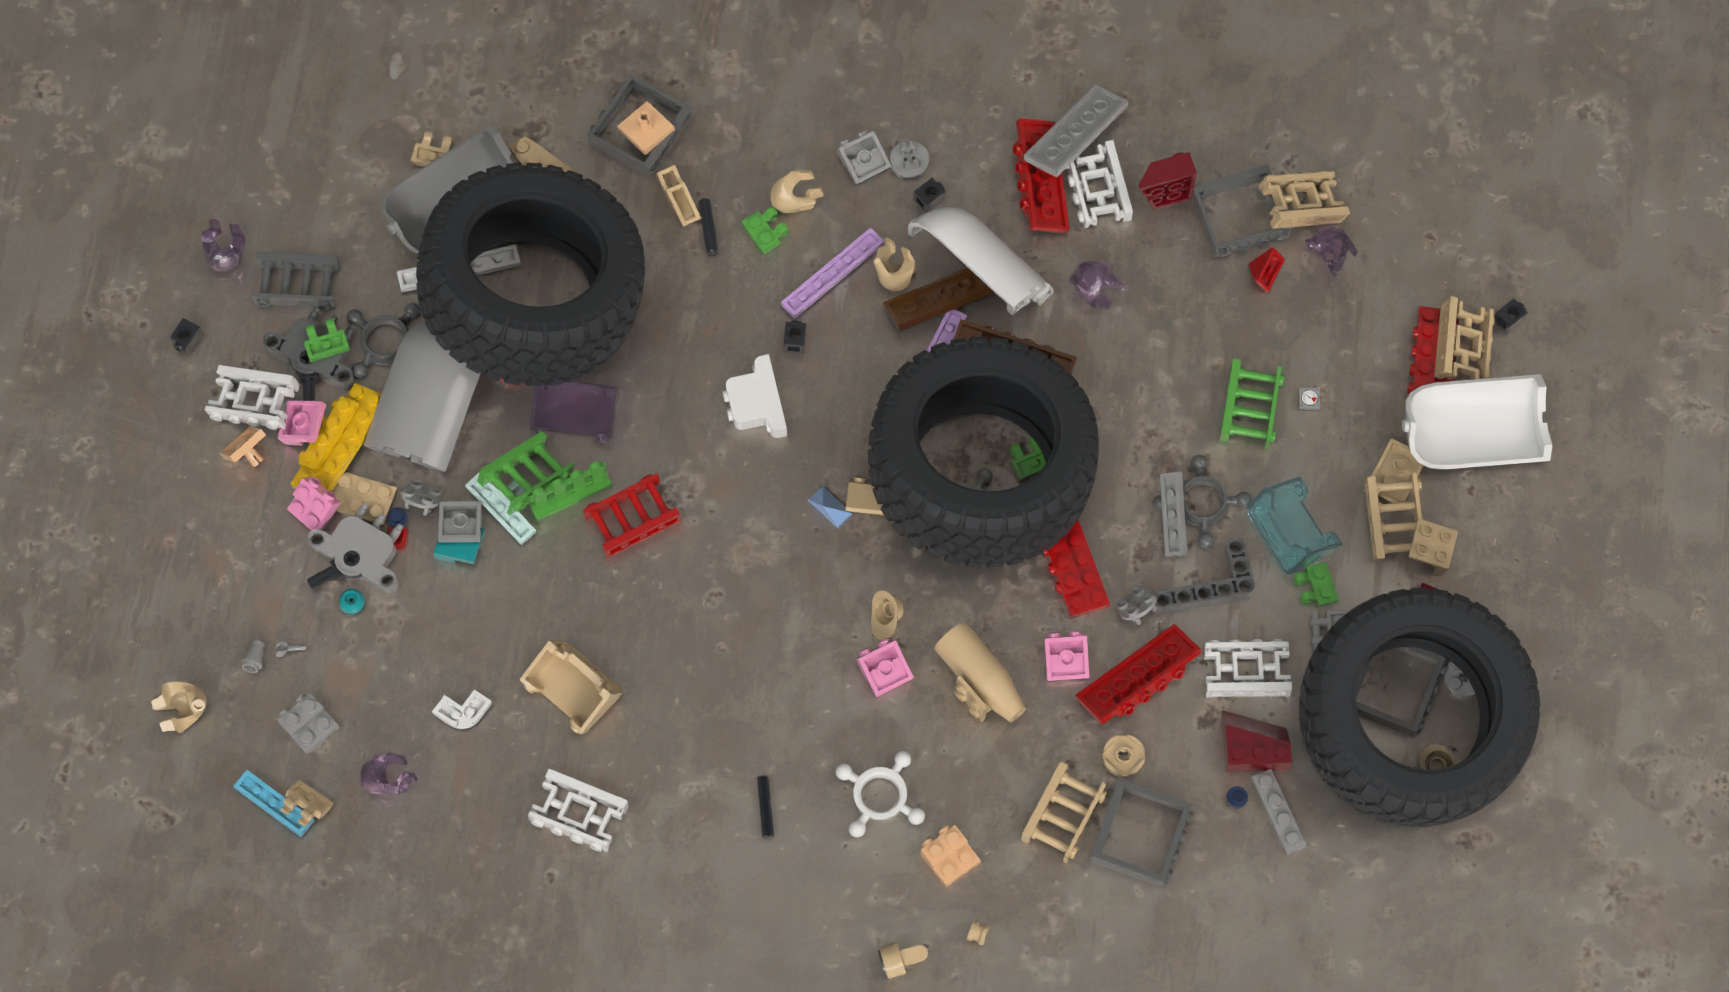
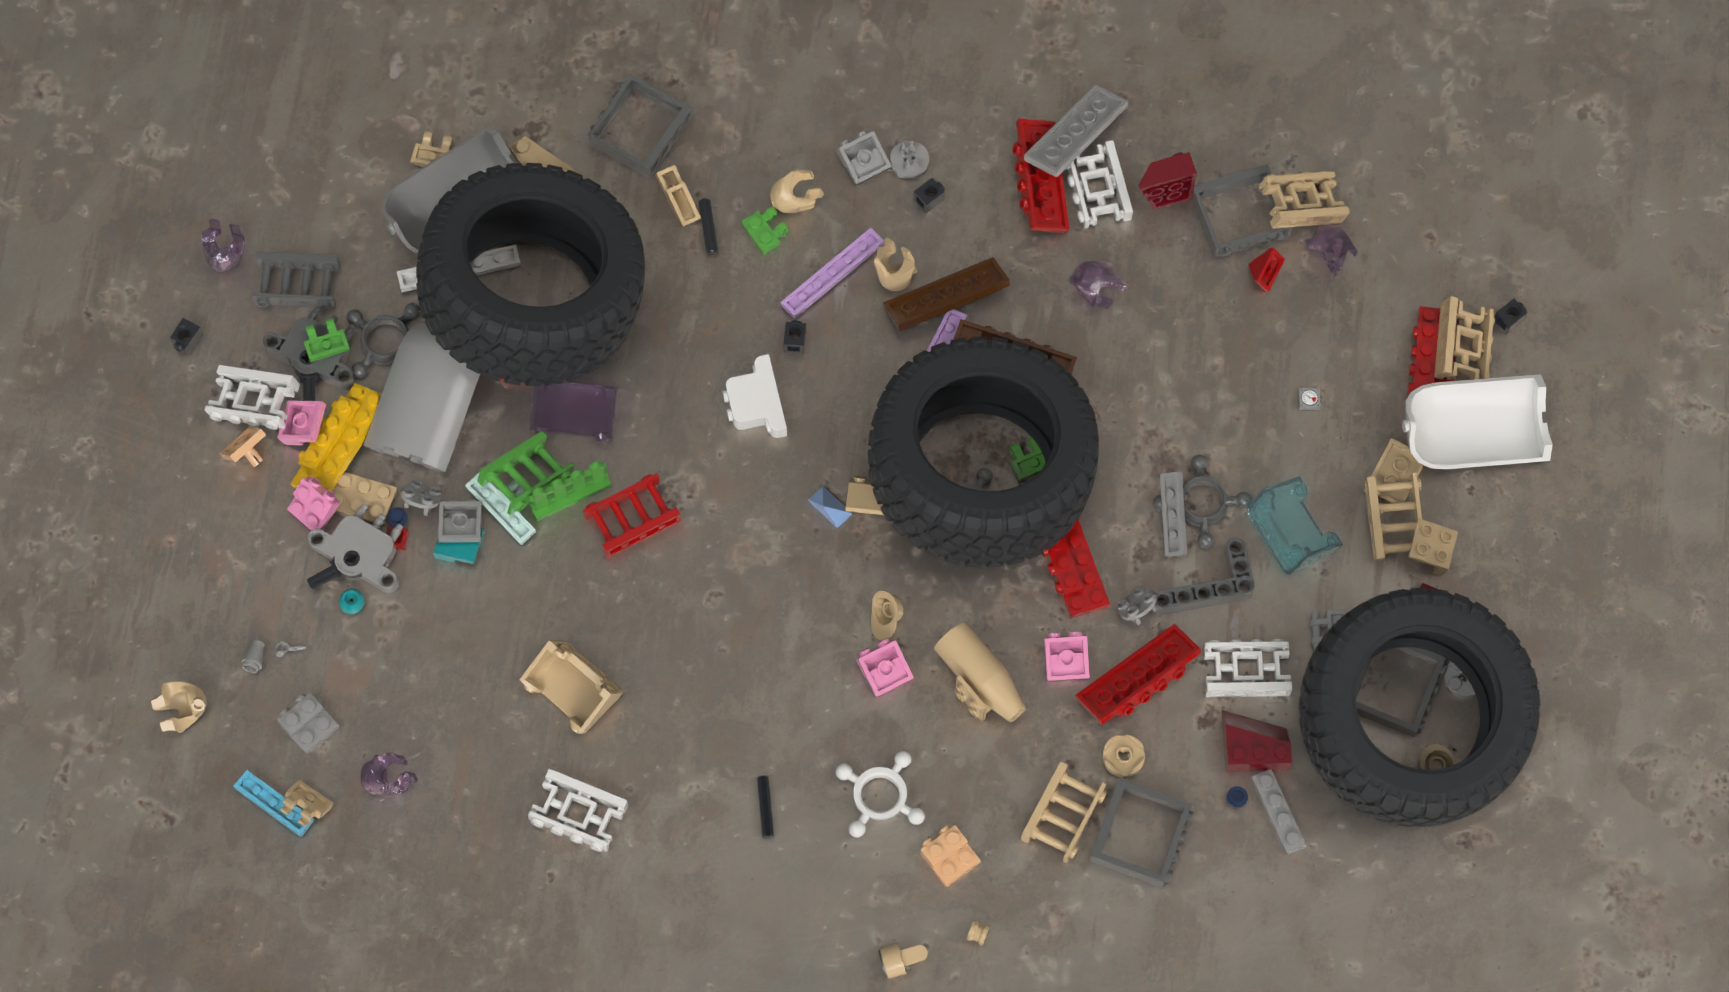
white plate [432,690,492,729] -> none
light nougat tile [617,101,675,155] -> none
white panel [908,207,1053,315] -> none
bright green fence [1219,358,1285,449] -> none
bright green plate [1293,562,1339,607] -> none

